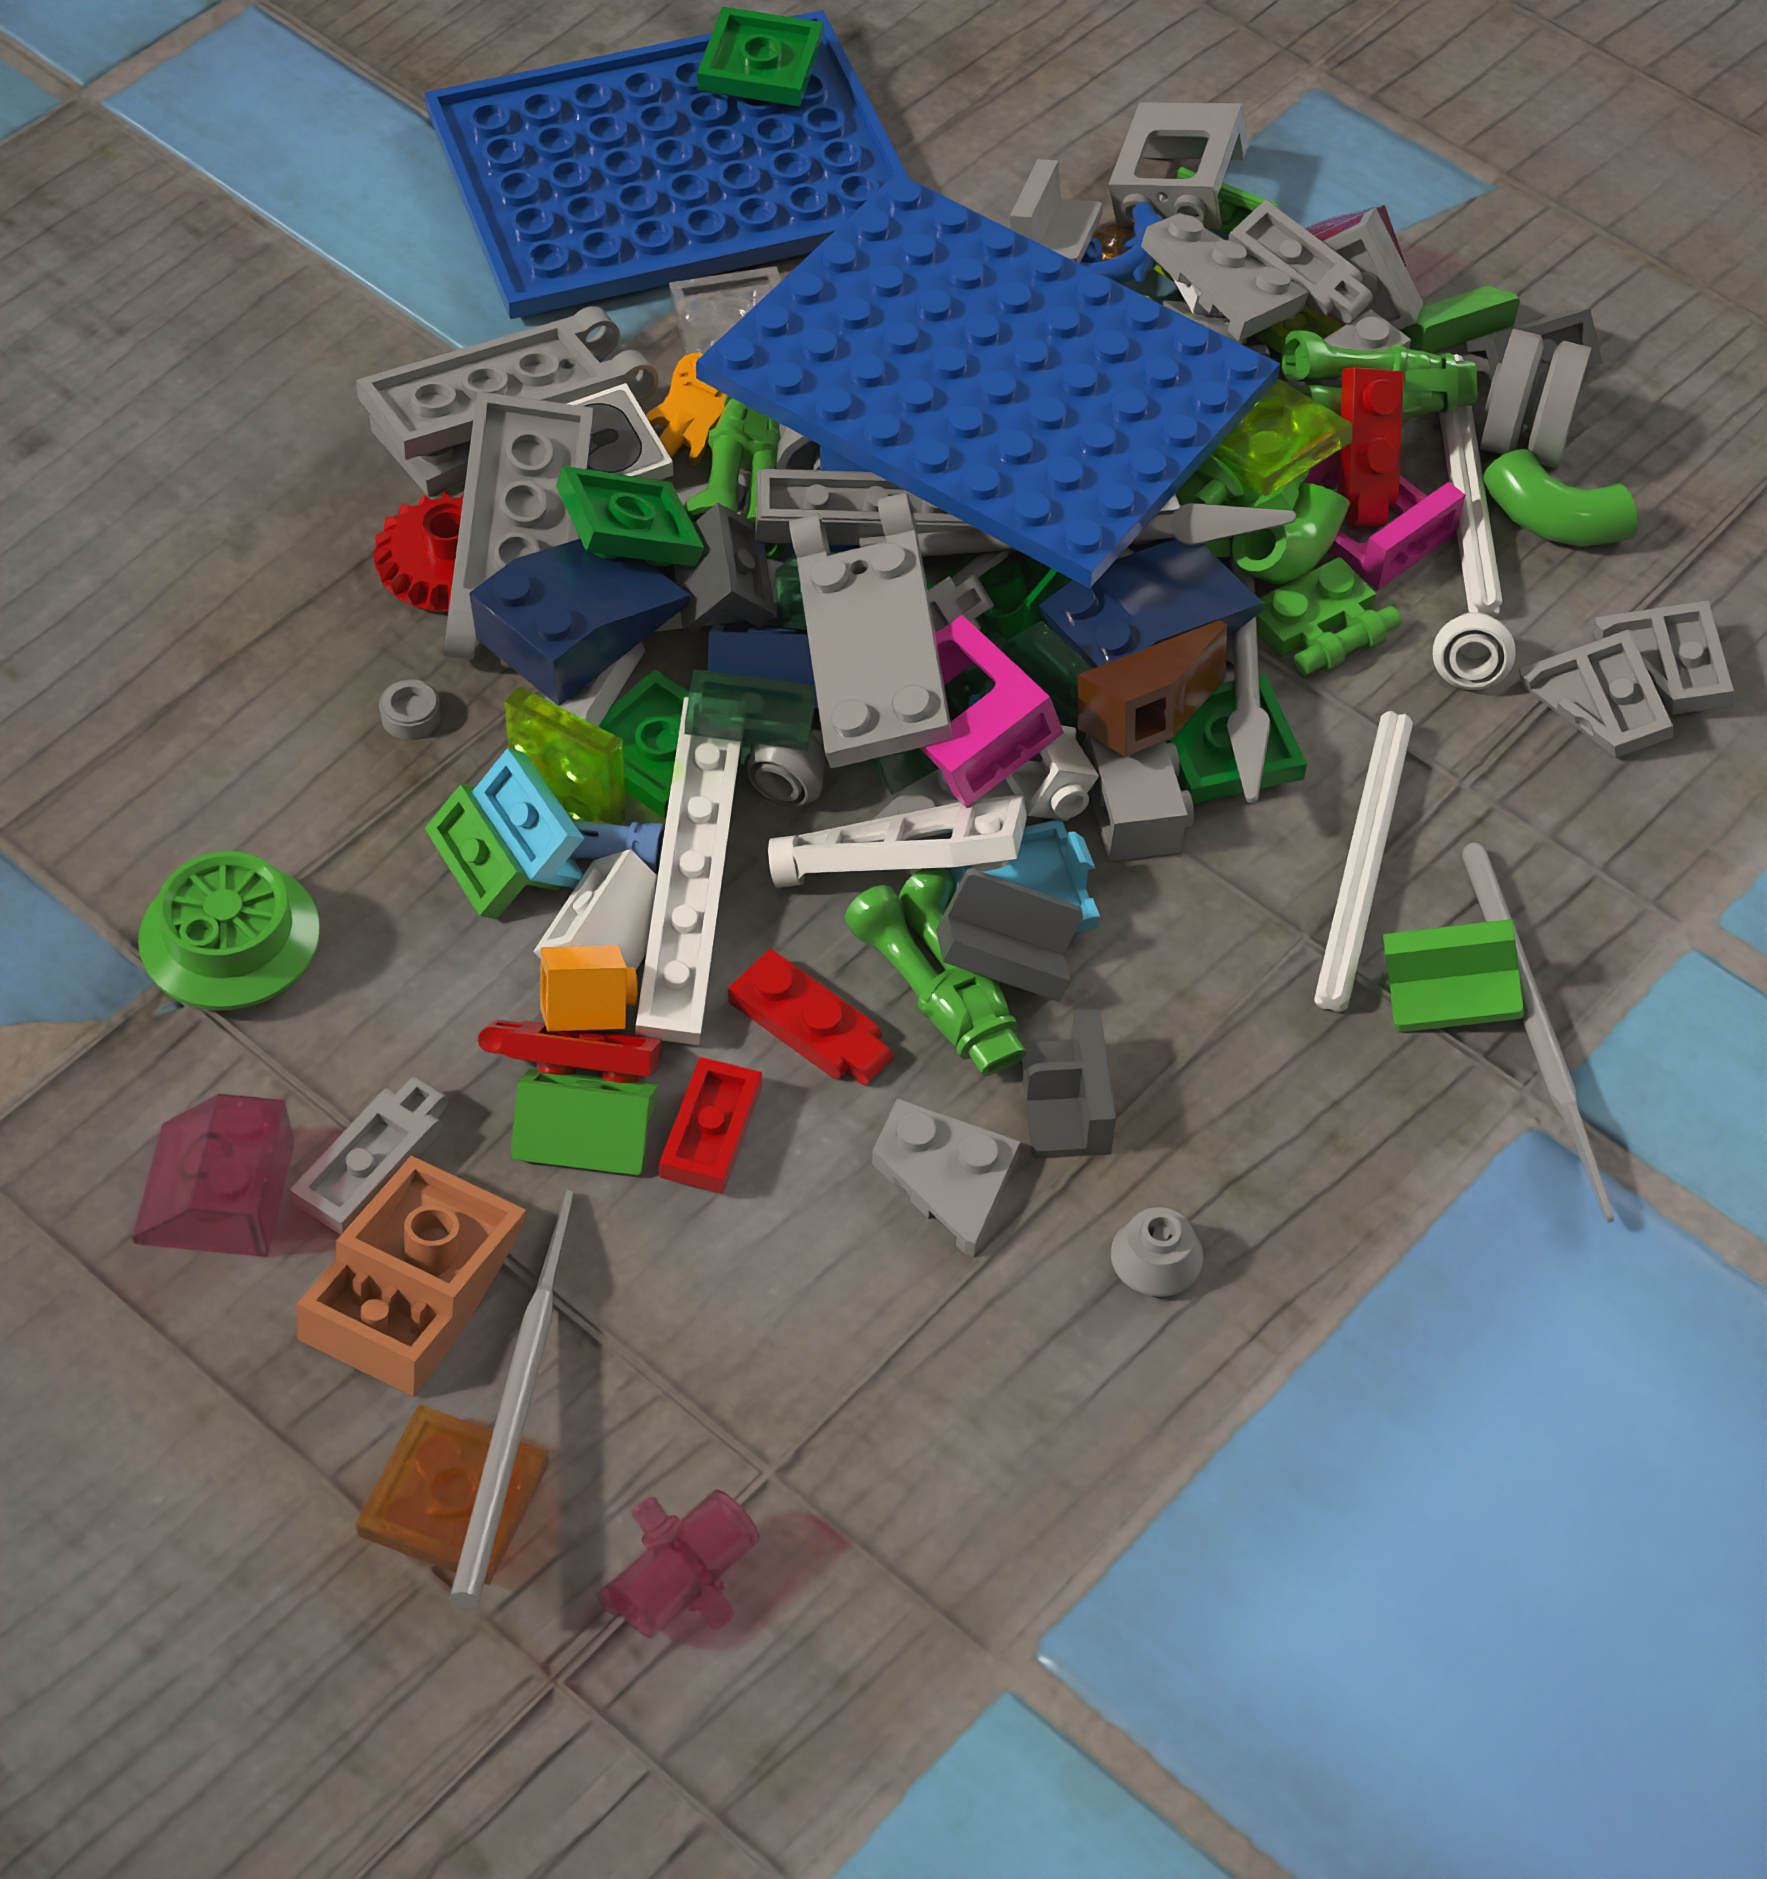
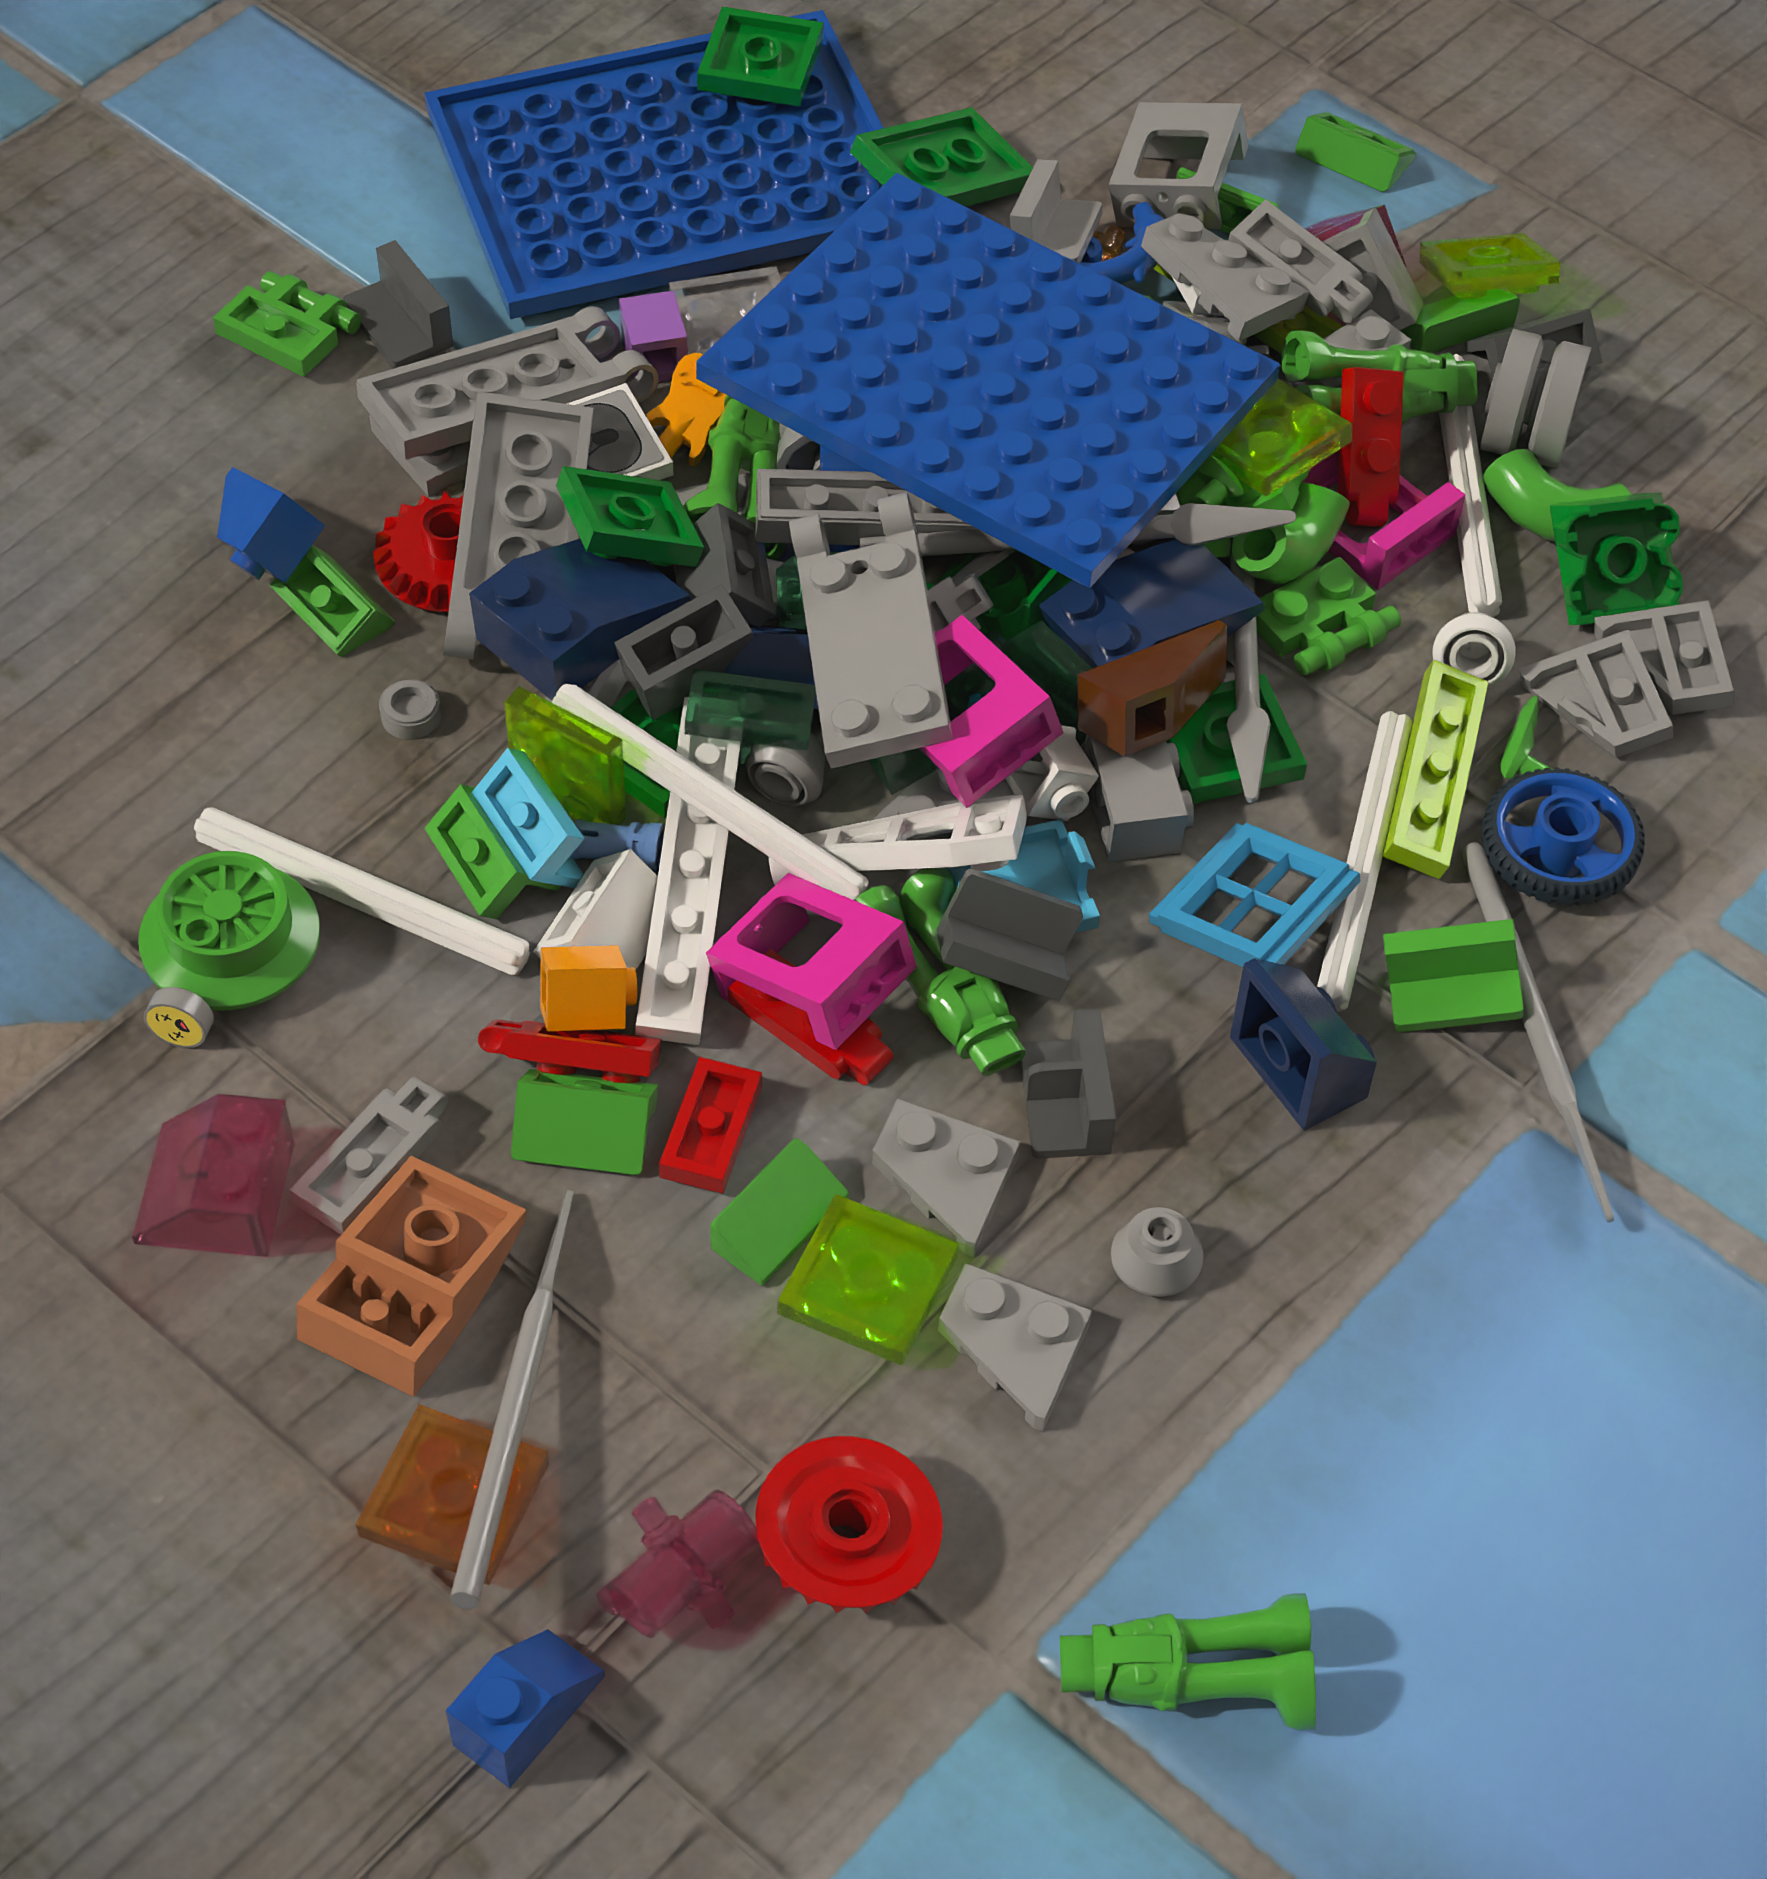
none -> tile [143,987,214,1048]
none -> white axle [194,807,530,975]
none -> bright green plate [213,271,362,377]
none -> blue slope [217,467,326,583]
none -> bright green slope [269,544,395,657]
none -> dark grey panel [343,240,454,369]
none -> blue slope [446,1629,605,1788]
none -> white axle [550,684,869,900]
none -> dark grey slope [614,584,753,721]
none -> medium lavender brick [619,291,688,382]
none -> dark pink window [706,873,917,1050]
none -> bright green slope [710,1137,849,1286]
none -> red gear [755,1436,943,1614]
none -> clear neon green plate [777,1194,959,1366]
none -> green plate [850,107,1033,207]
none -> light grey wing [938,1263,1092,1432]
none -> bright green piece [1059,1593,1316,1730]
none -> dark azure piece [1148,823,1361,967]
none -> dark blue slope [1230,958,1377,1131]
none -> bright green slope [1295,112,1417,192]
none -> lime plate [1383,660,1489,879]
none -> clear neon green plate [1419,233,1560,298]
none -> blue wheel [1481,768,1645,906]
none -> bright green bar [1500,696,1554,779]
none -> green slope [1550,493,1683,625]

